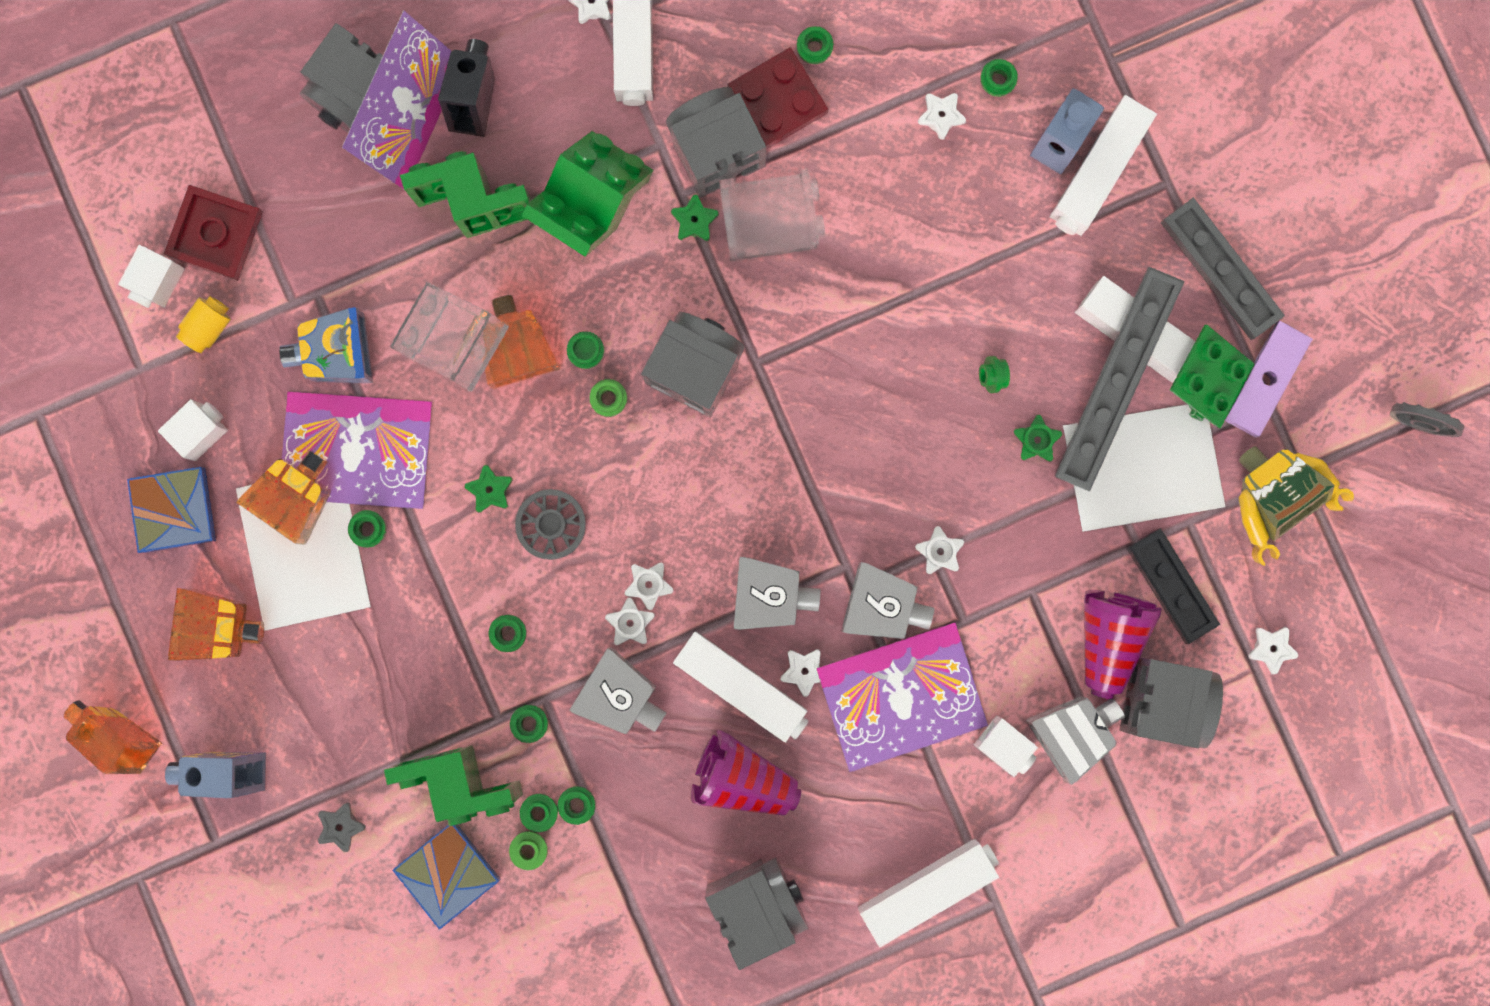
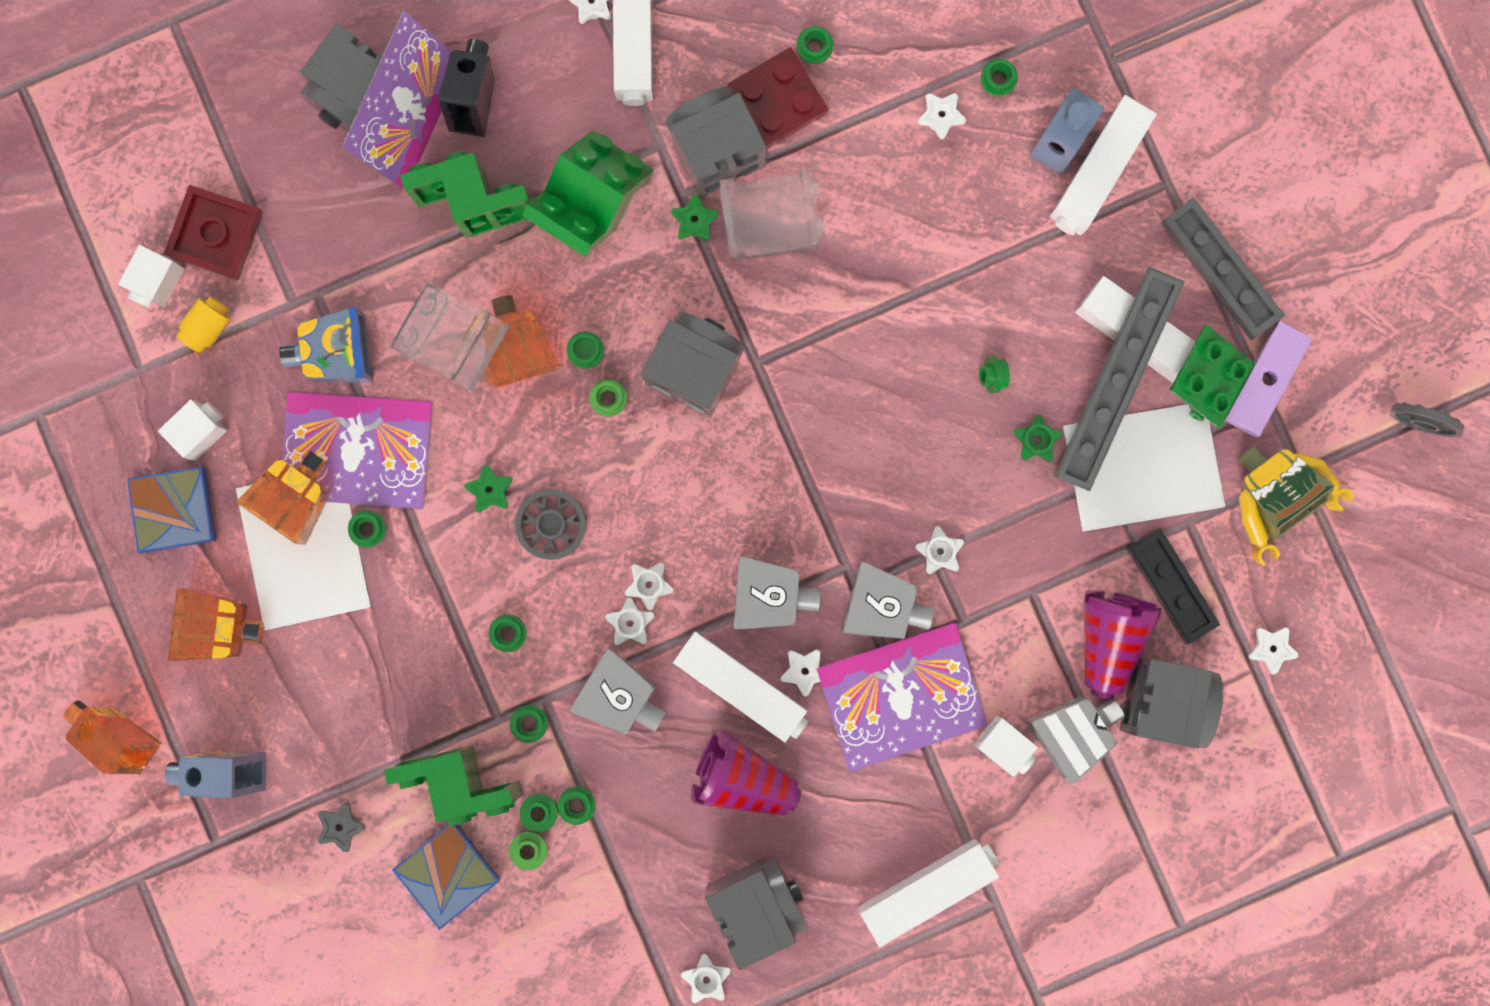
none -> white plate [681,954,730,1003]

